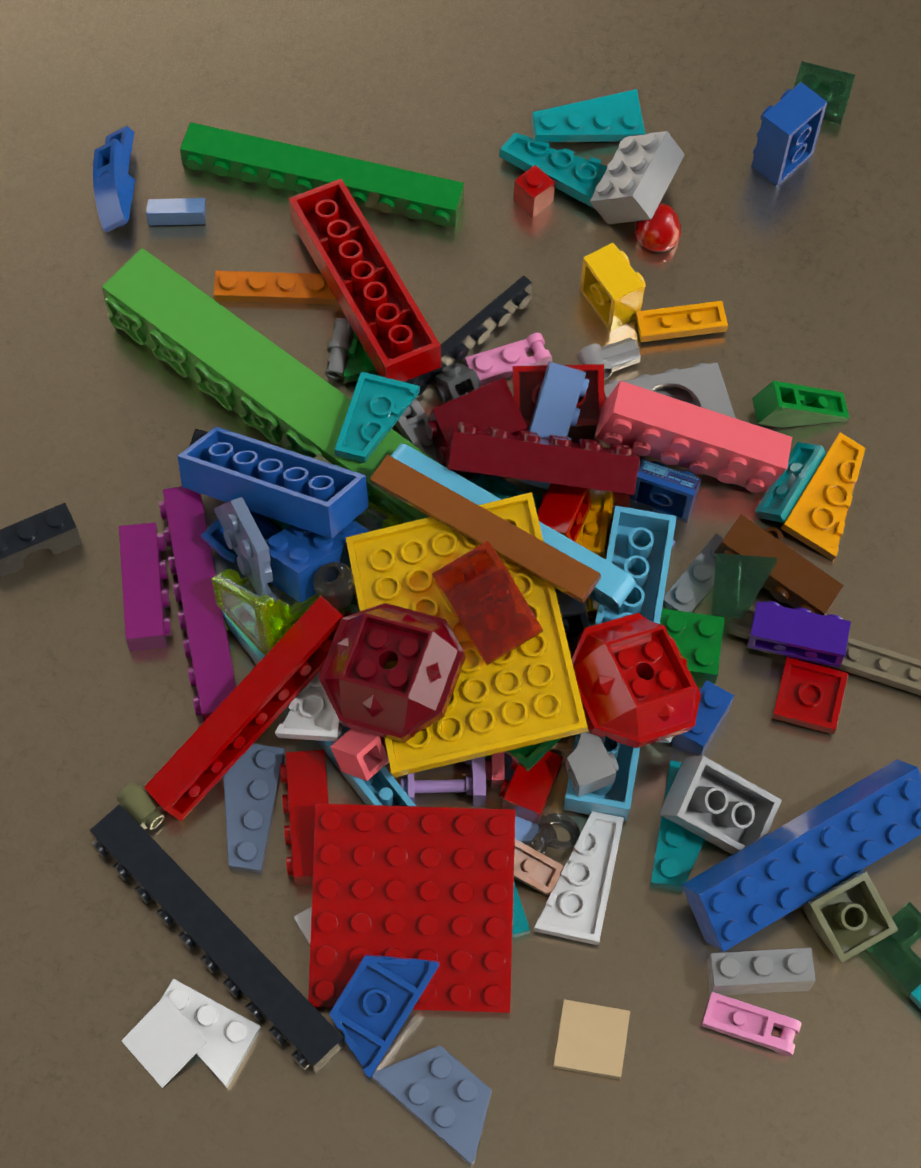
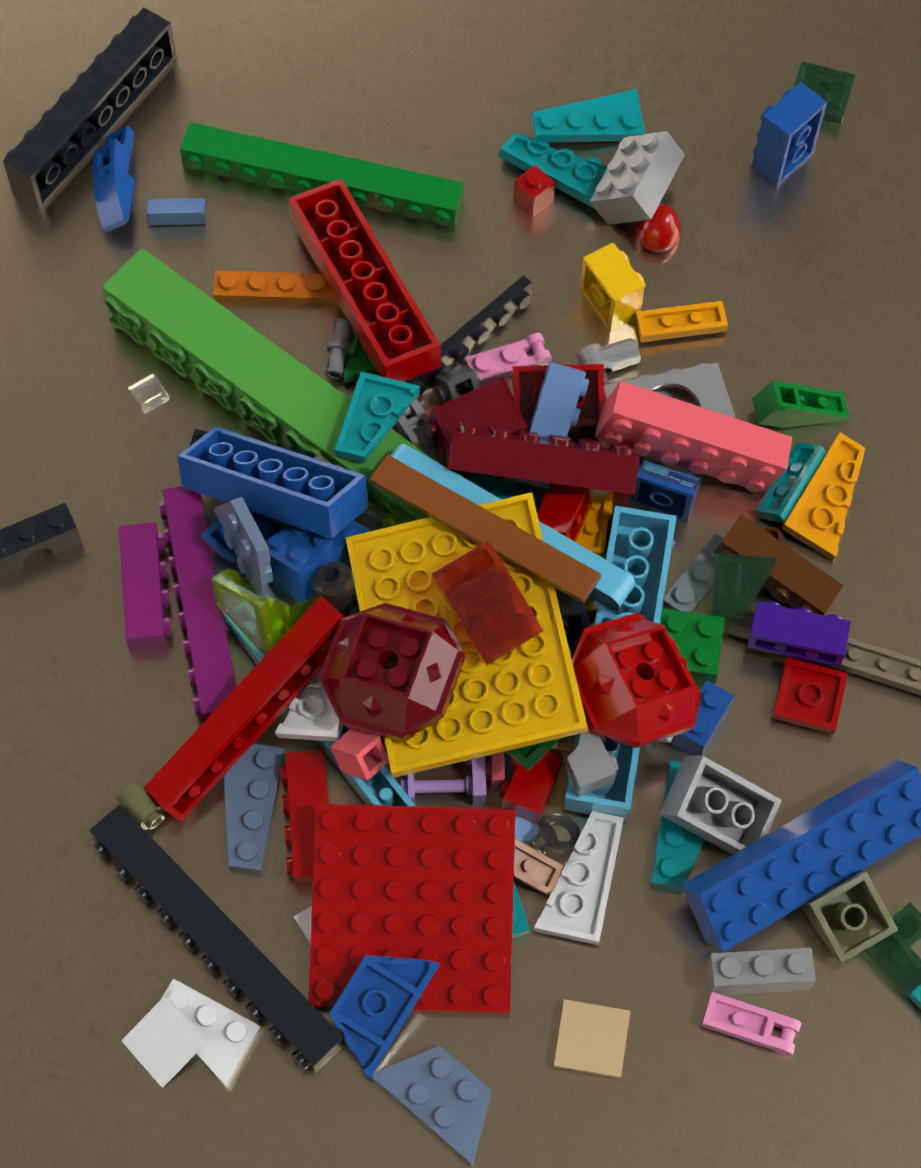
none -> black brick [3,7,176,210]
none -> clear tile [128,374,170,414]

